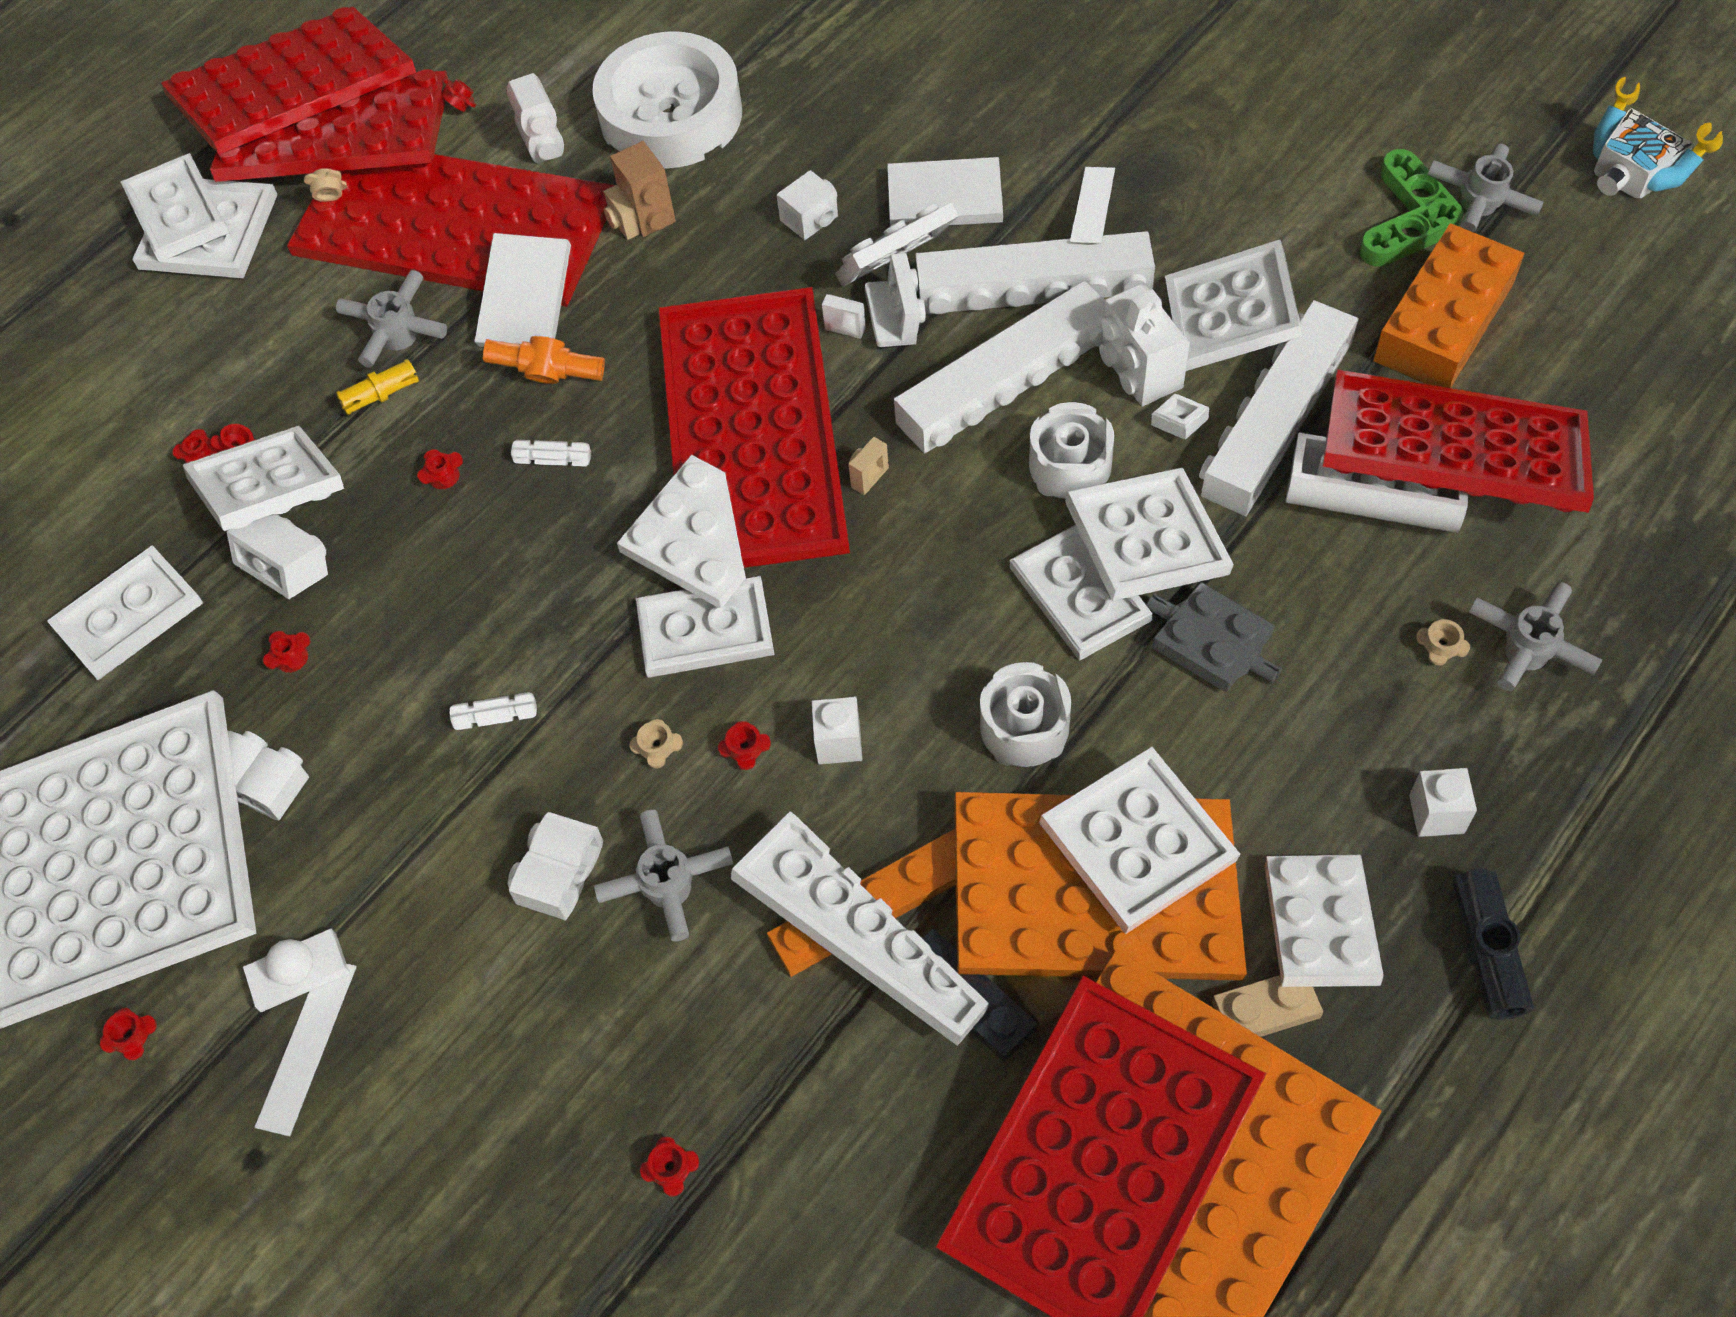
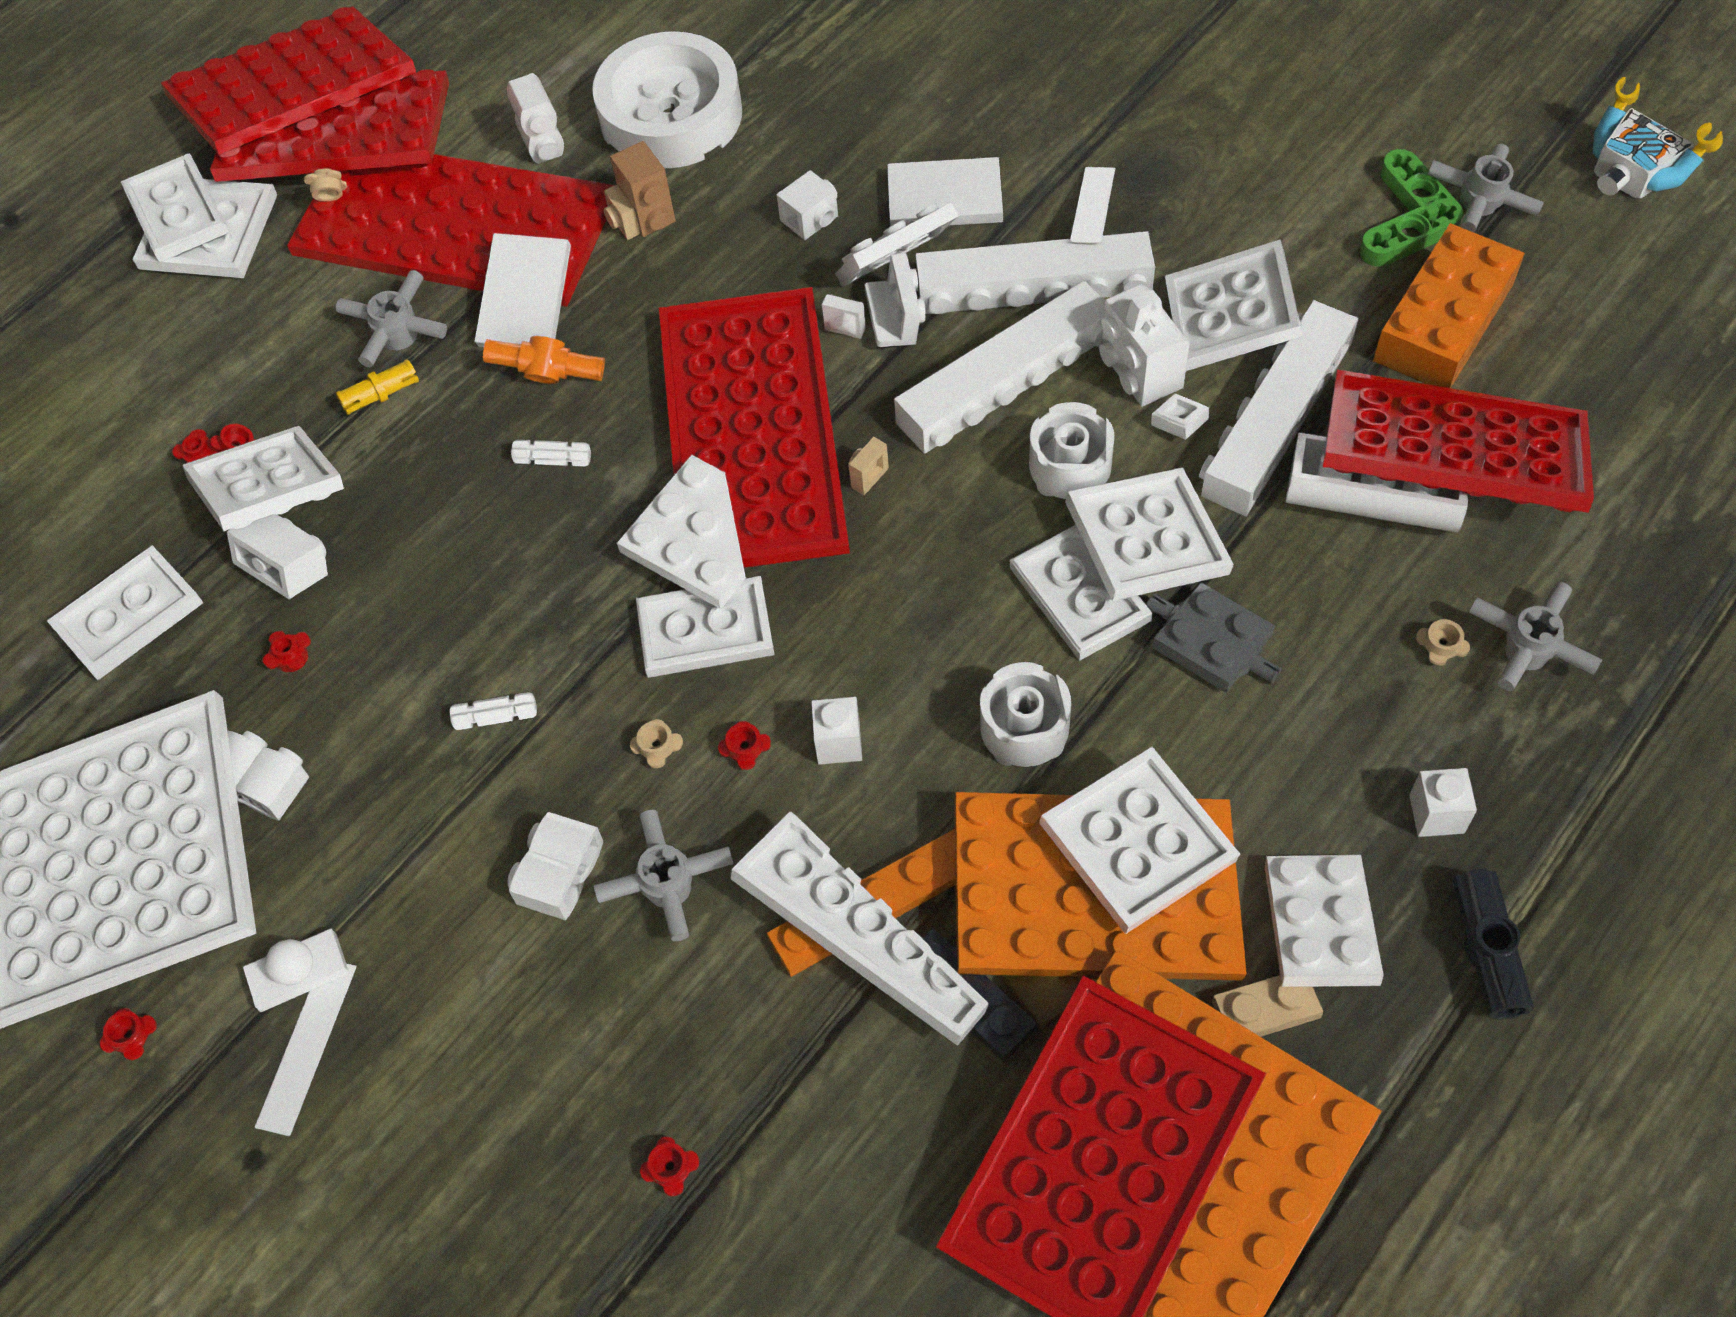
red plate [417,449,463,489] -> none
red plate [442,78,477,112] -> none

